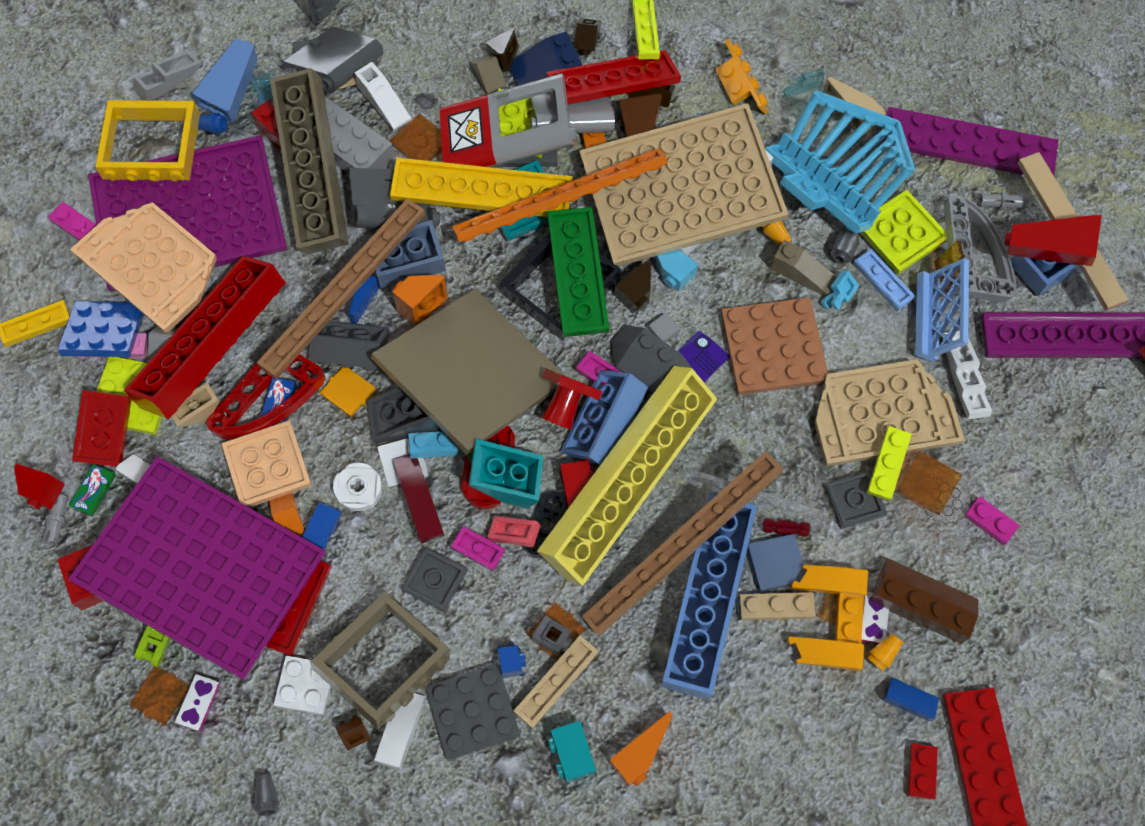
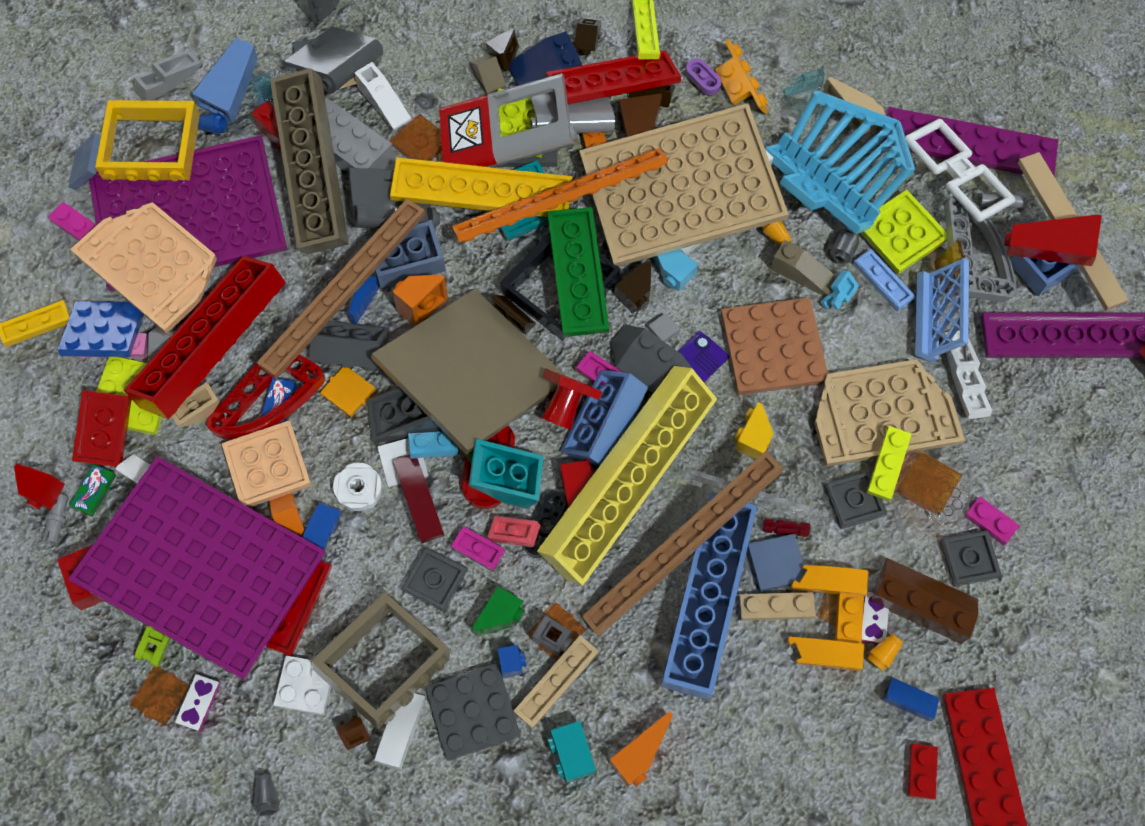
none -> sand blue tile [68,133,101,190]
none -> green slope [472,586,525,636]
none -> dark brown slope [492,294,536,335]
none -> medium lavender plate [686,59,721,95]
none -> yellow slope [734,402,774,459]
none -> white bar [905,119,1016,222]
none -> dark grey tile [940,530,1002,587]

